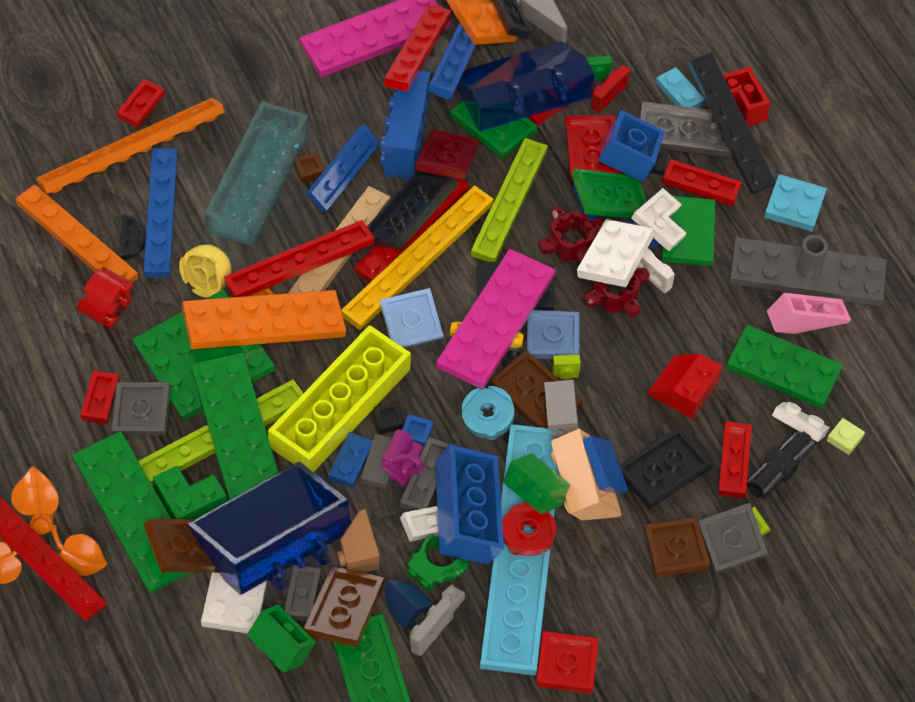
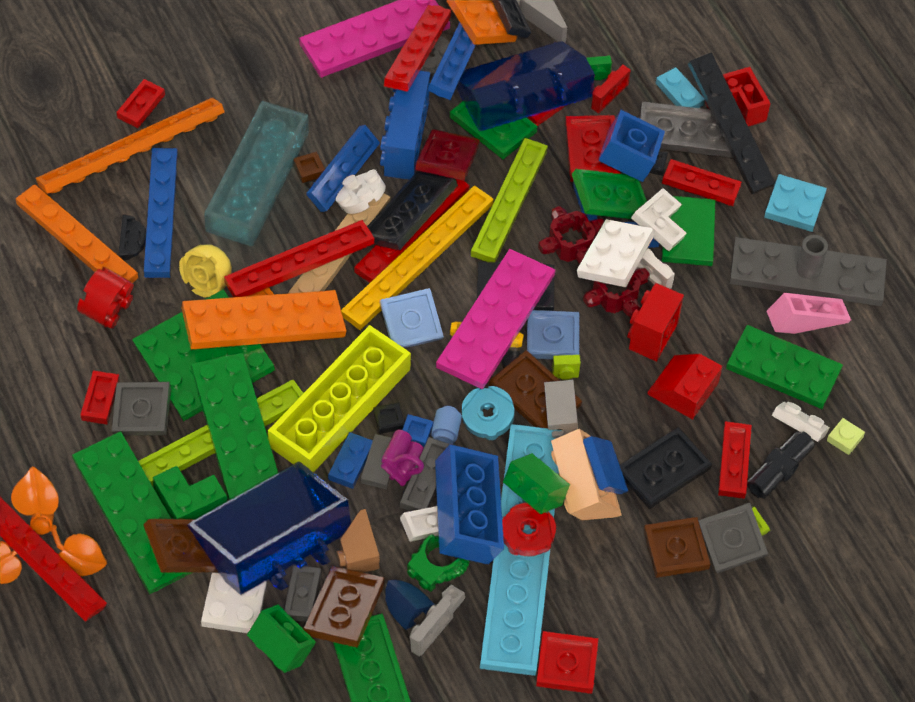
none -> white plate [336,170,386,214]
none -> medium blue brick [431,406,462,445]
none -> red brick [627,283,684,362]

